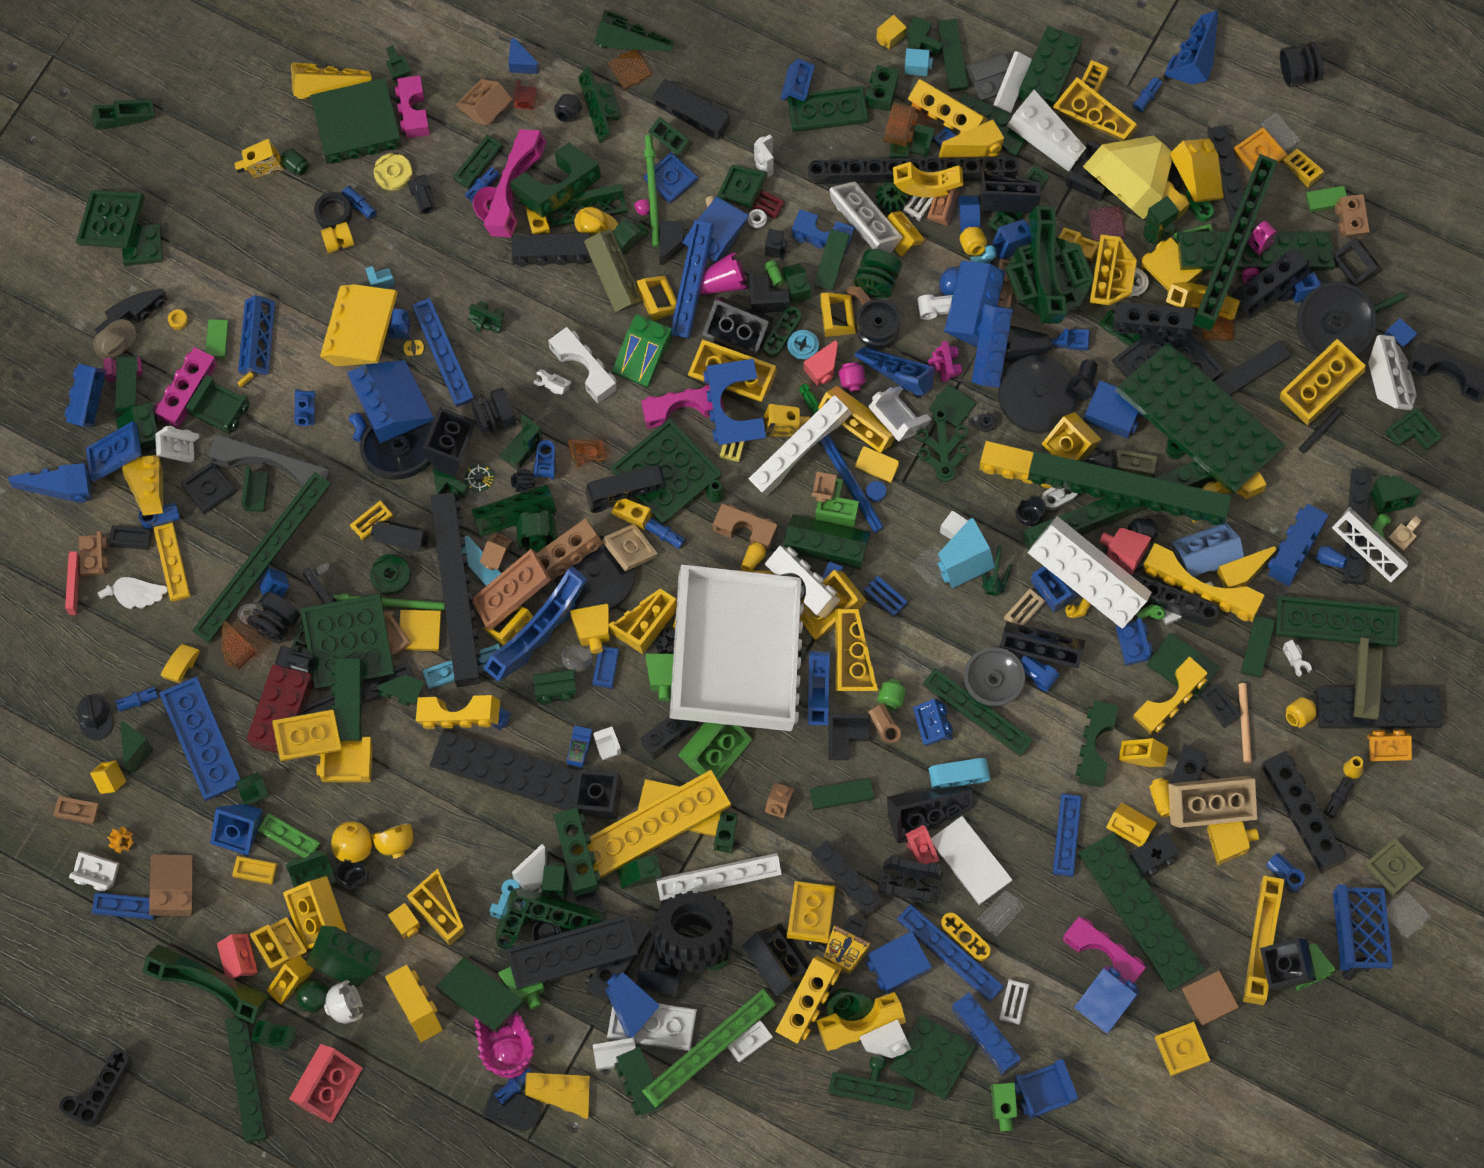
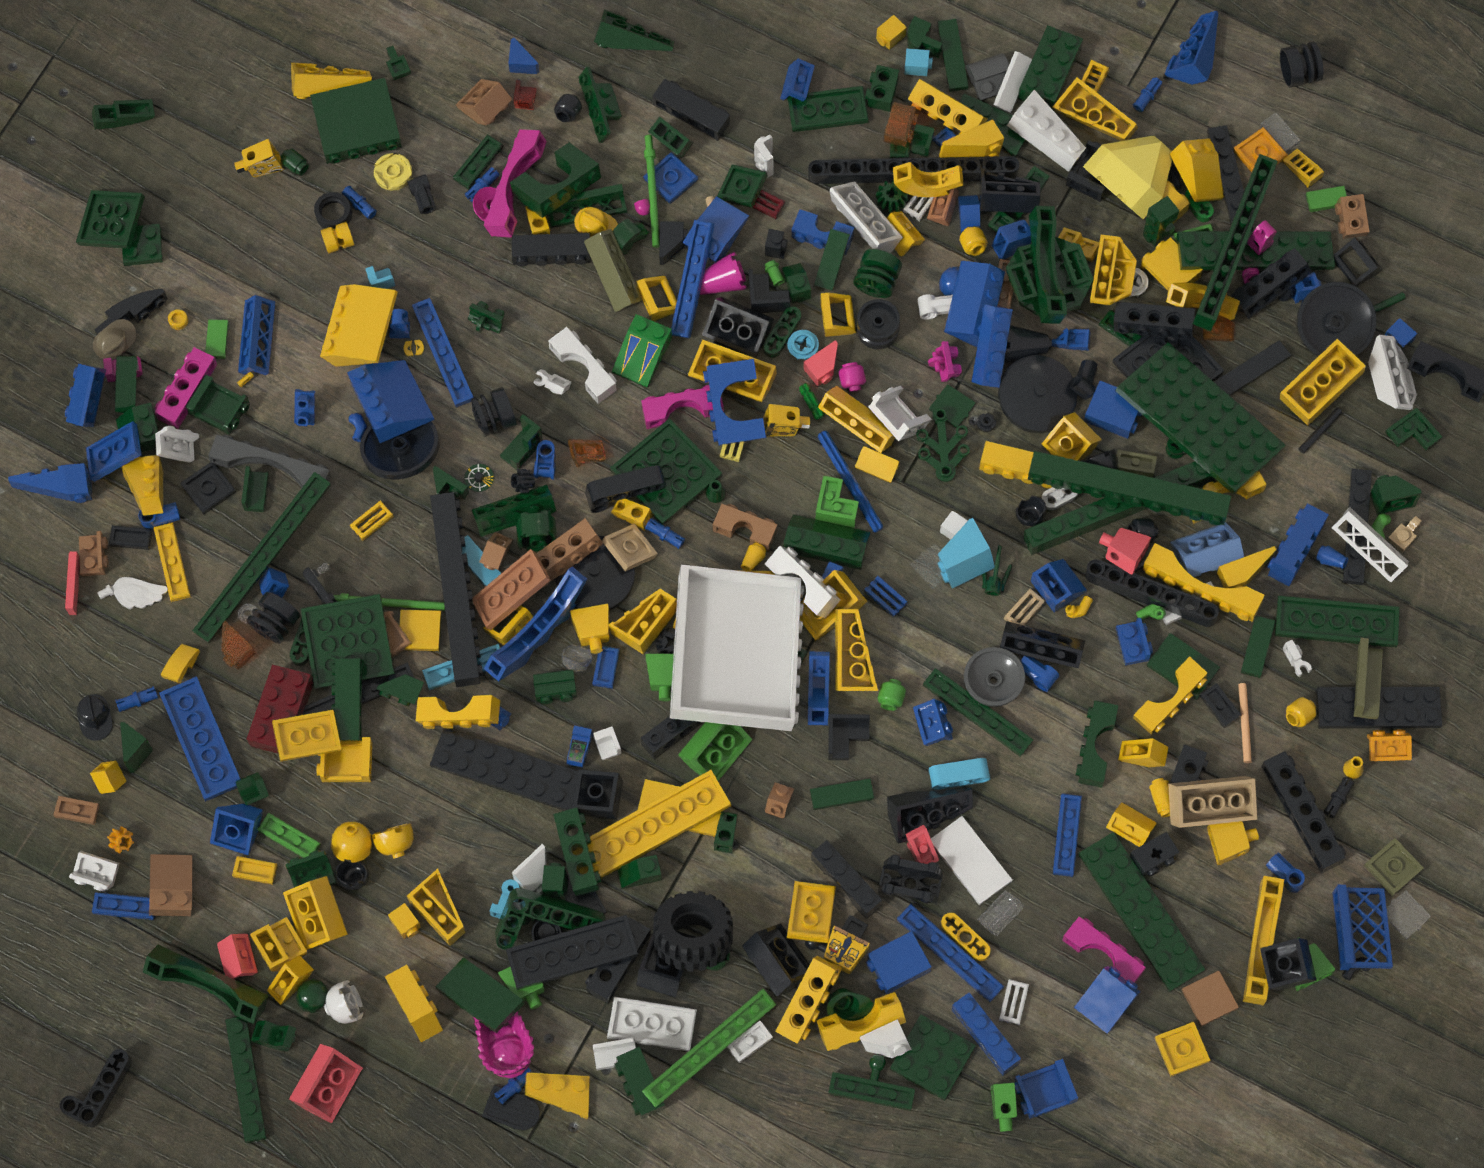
black piece [274,646,317,674] -> none
dark green slope [306,926,383,989] -> none
dark green plate [370,554,411,595] -> none
black window [371,520,430,552] -> none
dark pink arch [395,75,430,139] -> none
black slope [422,407,477,477] -> none
blue slope [605,972,660,1038] -> none
clear orange piece [608,49,652,90] -> none
white plate [656,853,782,901] -> none
white plate [748,209,767,228] -> none
white arch [749,395,852,497] -> none
medium nougat bracket [812,471,837,502] -> none
medium nougat tile [846,286,871,305] -> none
blue wedge [855,347,935,395] -> none
blue tile [866,481,886,502] -> none
medium nougat piece [867,703,901,743] -> none
medium azure arm [970,245,997,264] -> none
white brick [1028,516,1152,629] -> none
clear pink piece [1088,206,1125,242] -> none

